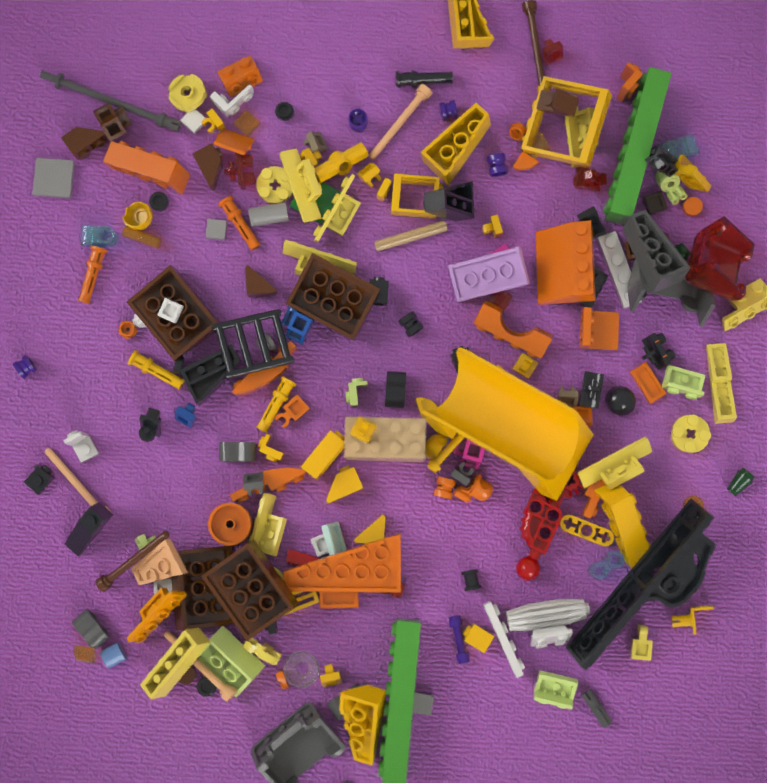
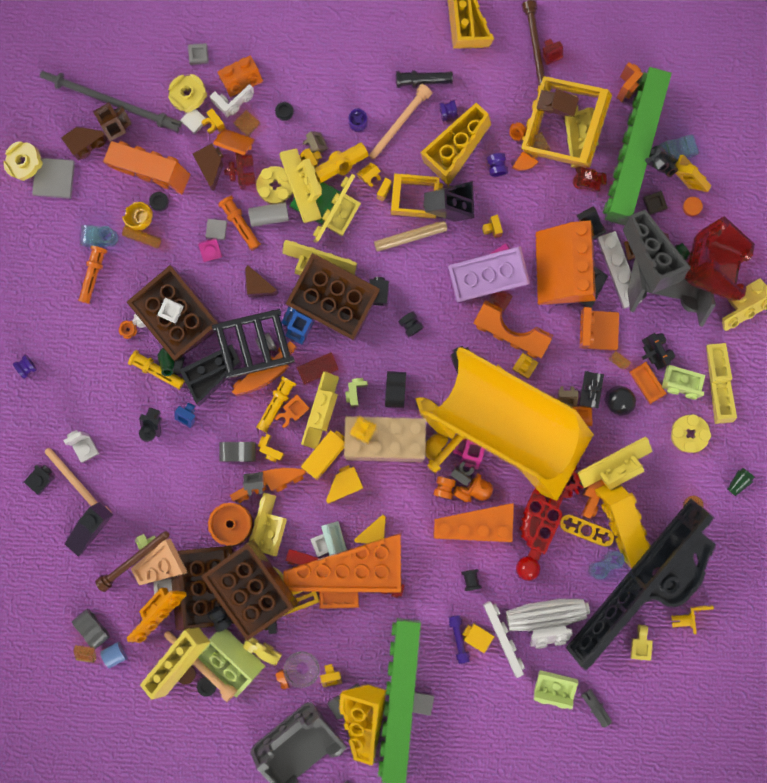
yellowish green piece [655,171,687,205] -> none
none -> light yellow plate [3,142,42,181]
none -> dark green cone [157,348,175,376]
none -> light grey tile [188,43,209,65]
none -> dark pink plate [198,238,222,262]
none -> black wheel [207,605,233,632]
none -> clear red tile [297,352,339,385]
none -> light yellow bracket [301,372,339,449]
none -> orange wedge [433,503,514,542]
none -> clear yellow tile [609,351,631,370]

